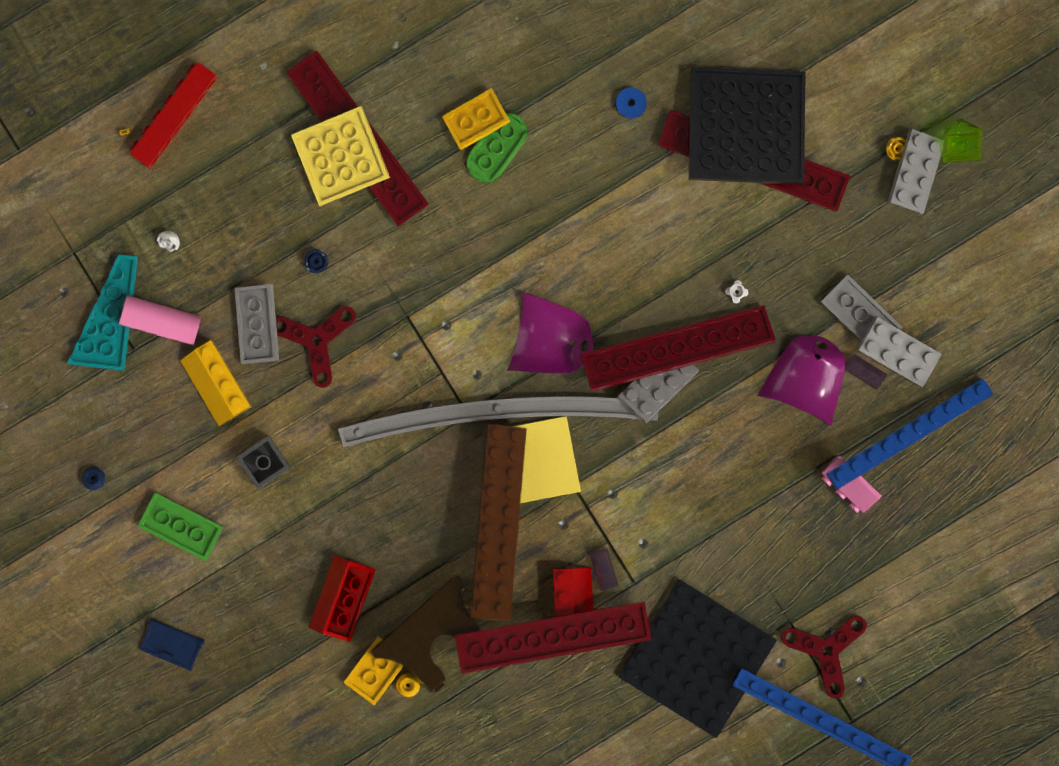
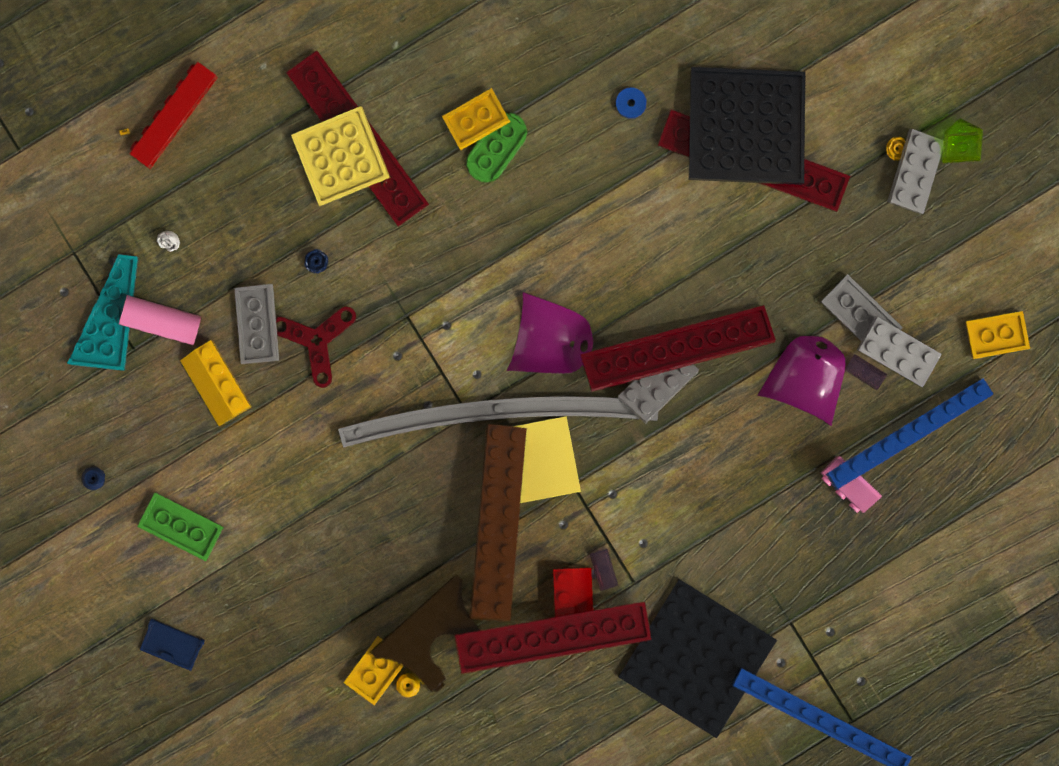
dark grey brick [236,436,292,489] -> none
red slope [308,555,376,642] -> none
white plate [725,280,748,303] -> none
dark red piece [781,616,867,698] -> none
none -> yellow plate [965,311,1030,359]

